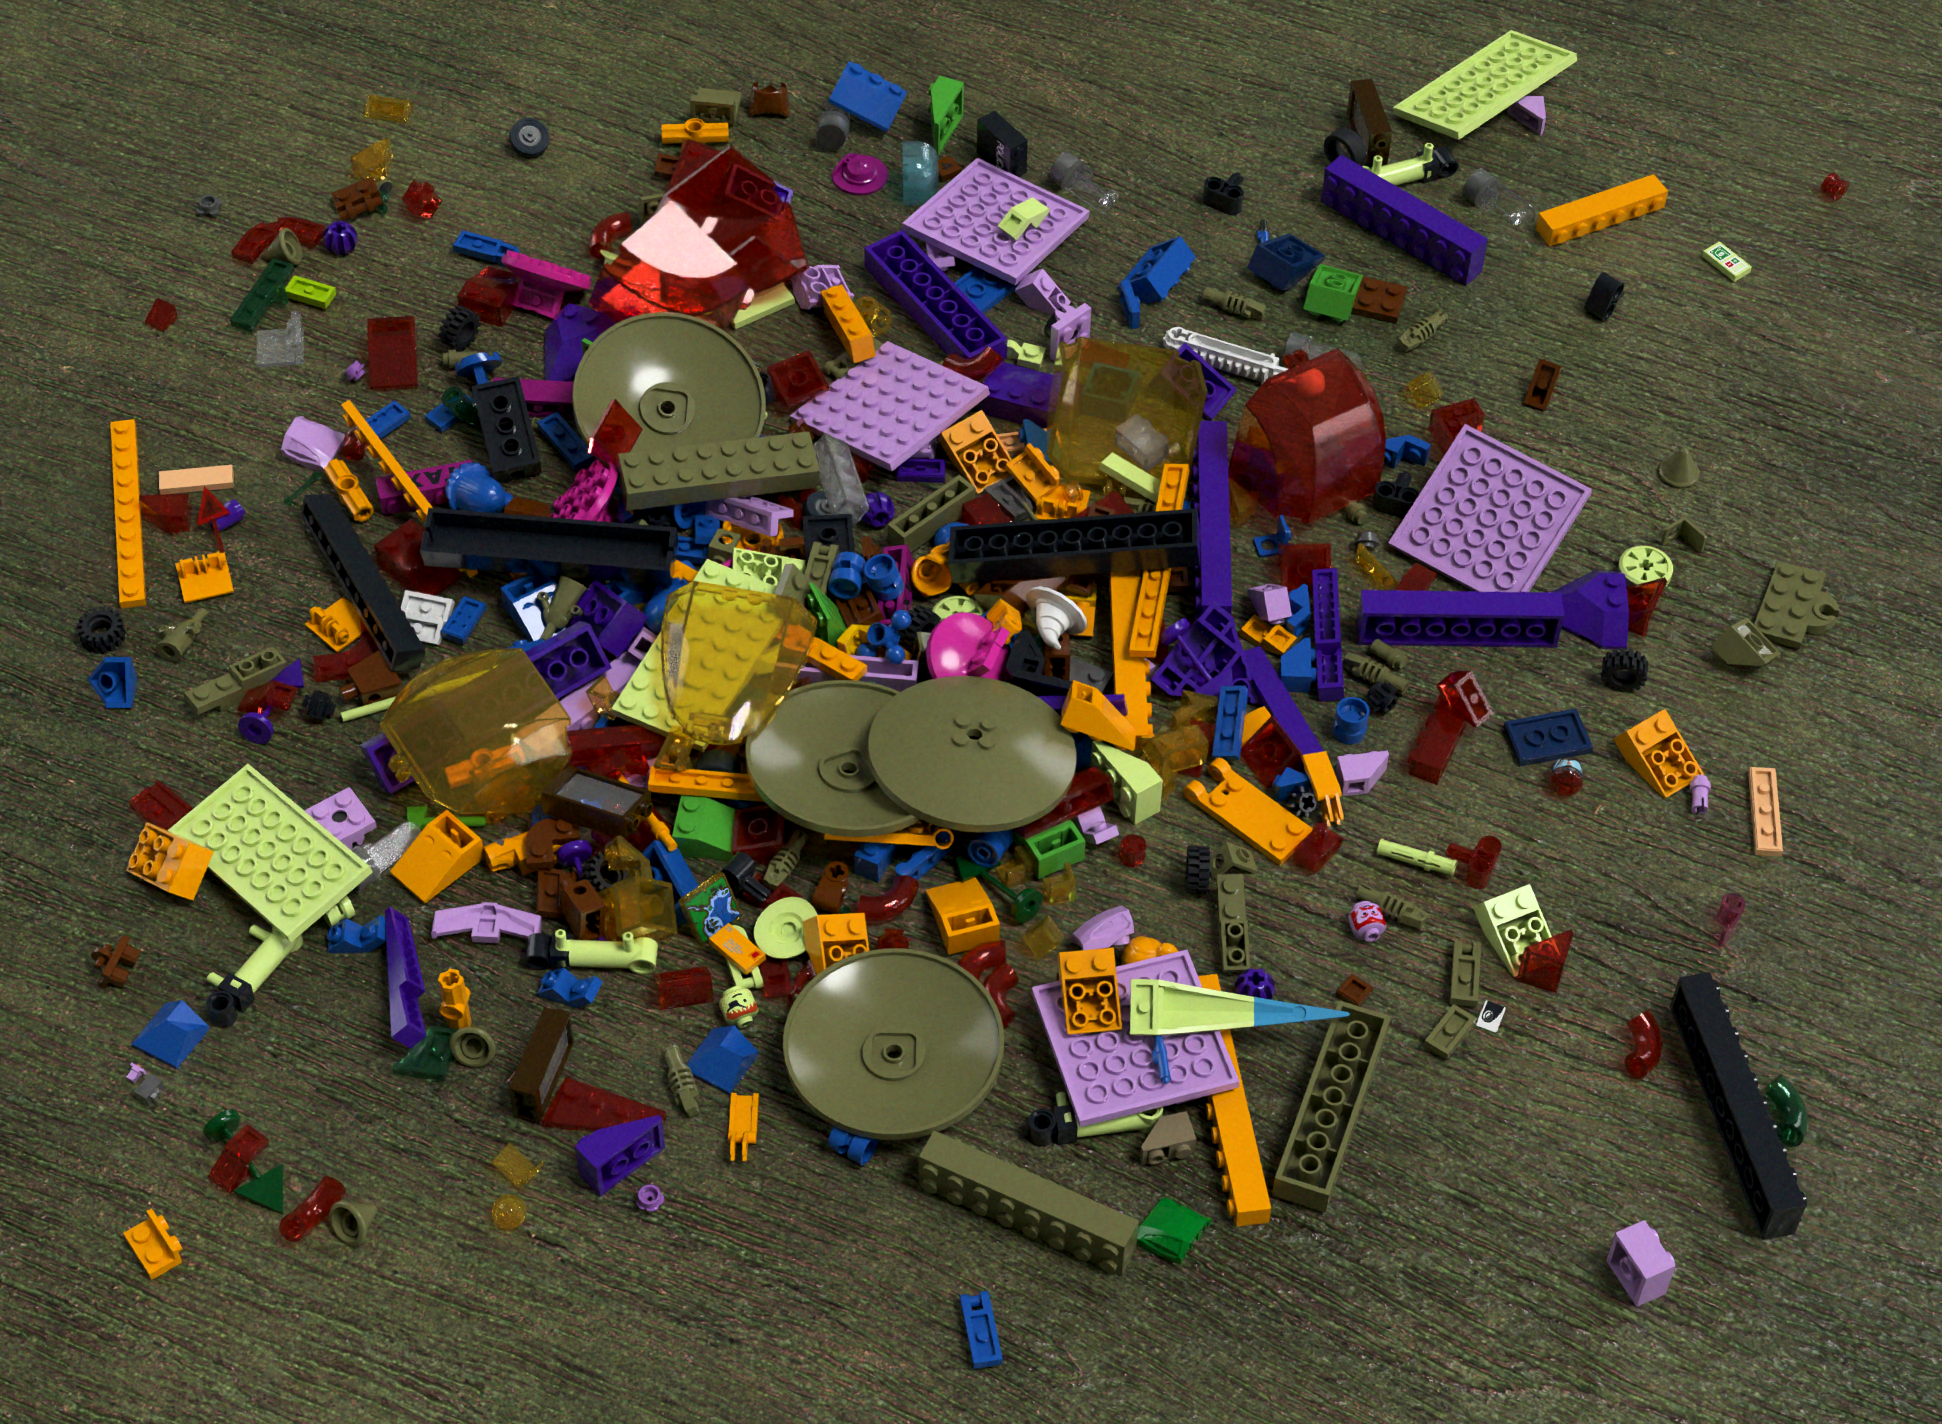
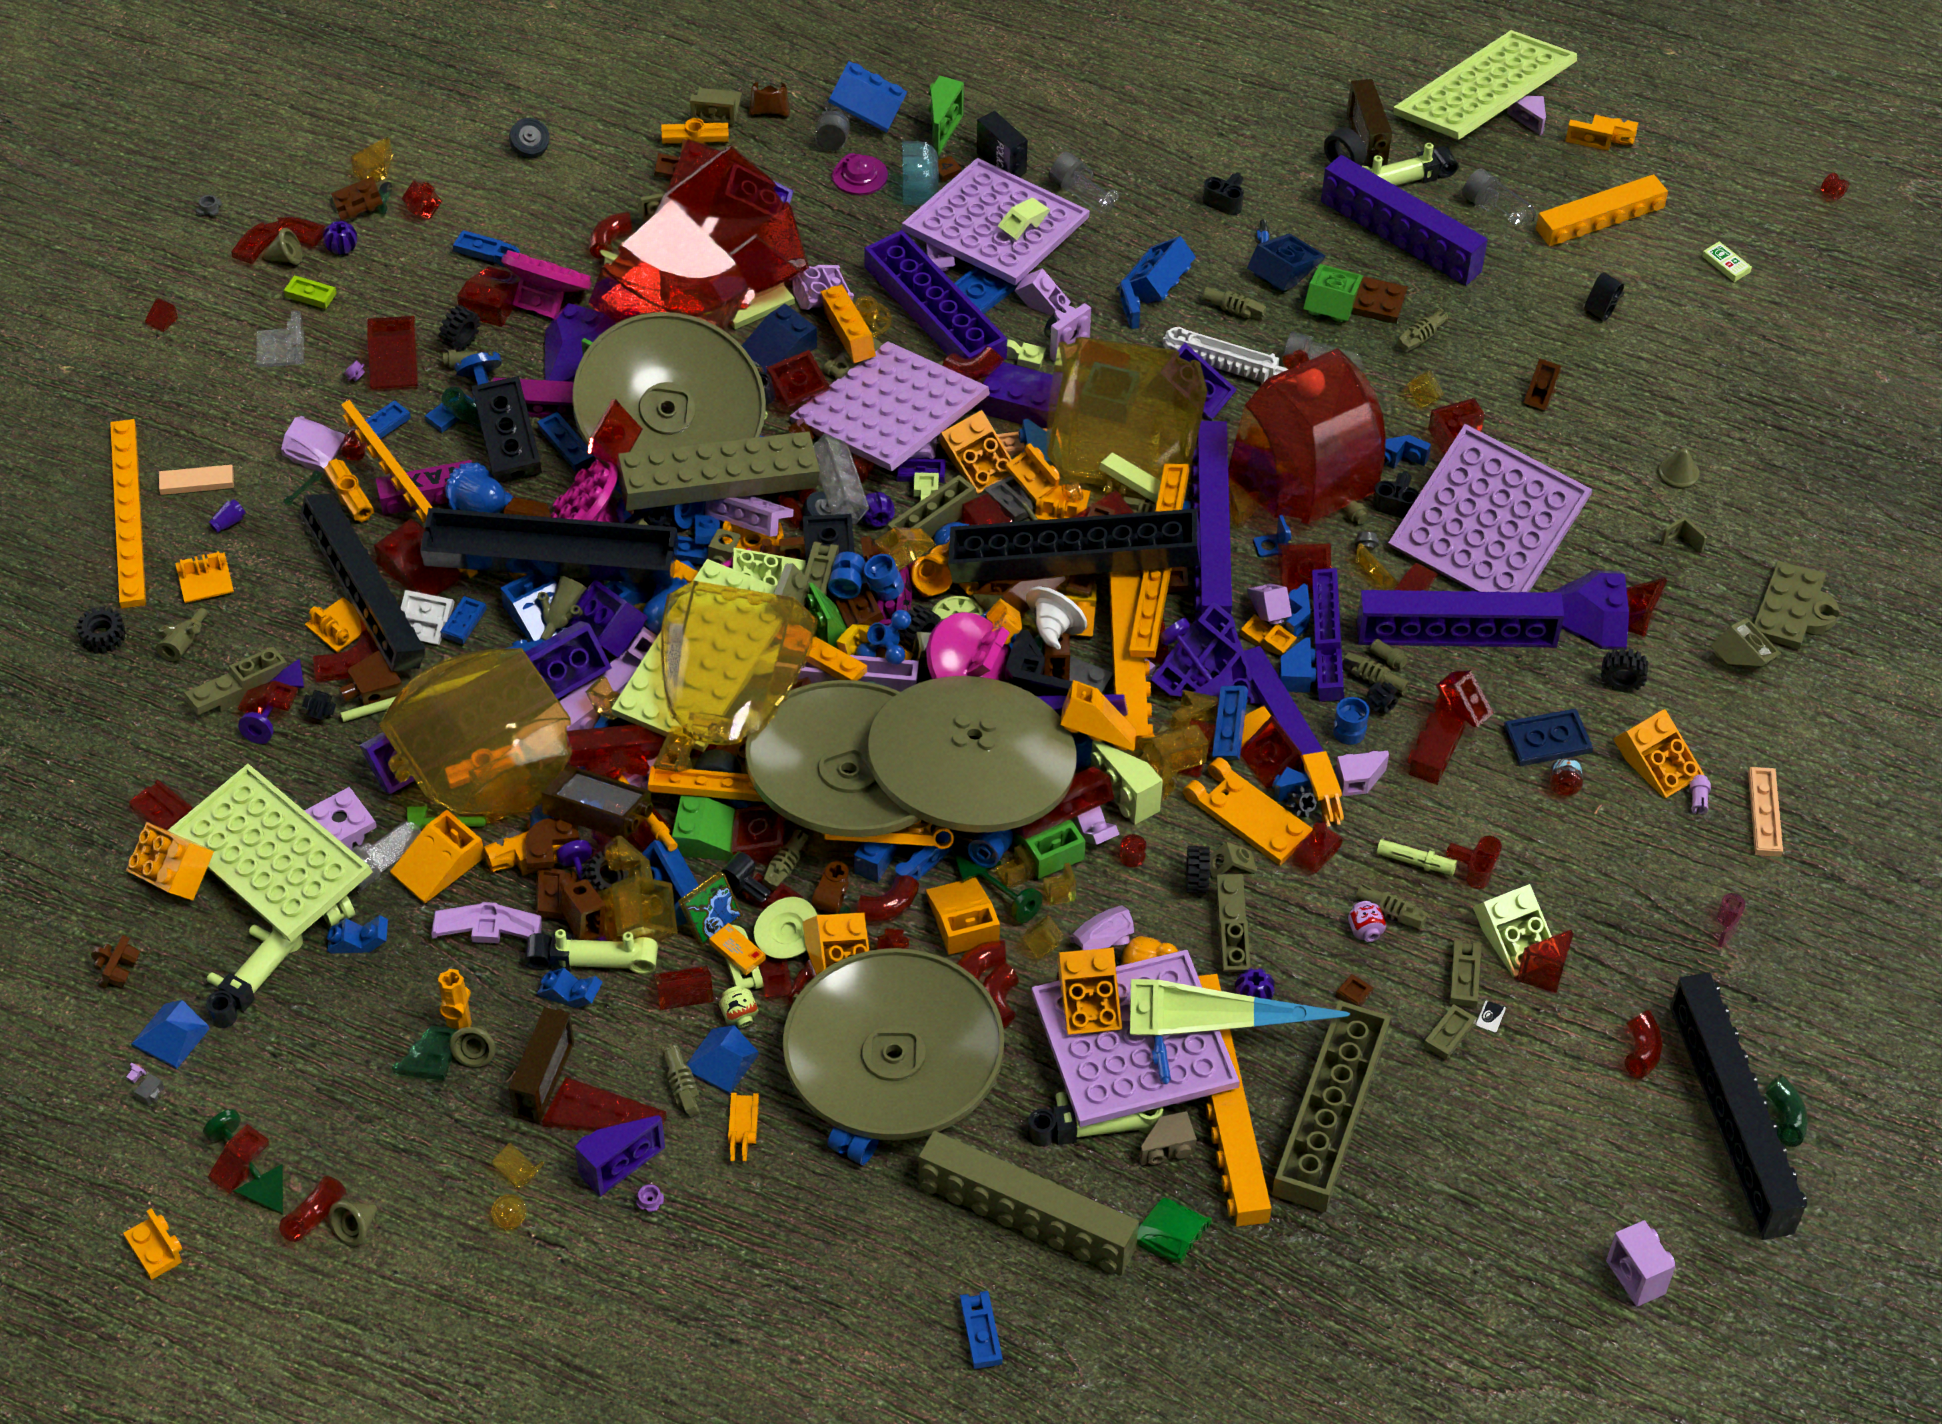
blue slope [87,657,137,708] -> none
clear red slope [139,494,192,533] -> none
clear red piece [197,486,230,560] -> none
clear green plate [230,258,295,332] -> none
clear yellow slope [364,95,414,123] -> none
dark purple slope [385,906,426,1049] -> none
clear brick [1115,413,1169,471] -> none
yellowish green wheel [1617,545,1673,593] -> none
none -> dark blue slope [742,304,817,378]
none -> clear yellow slope [875,527,936,571]
none -> yellowish green plate [914,473,939,501]
none -> light orange plate [1565,115,1639,151]

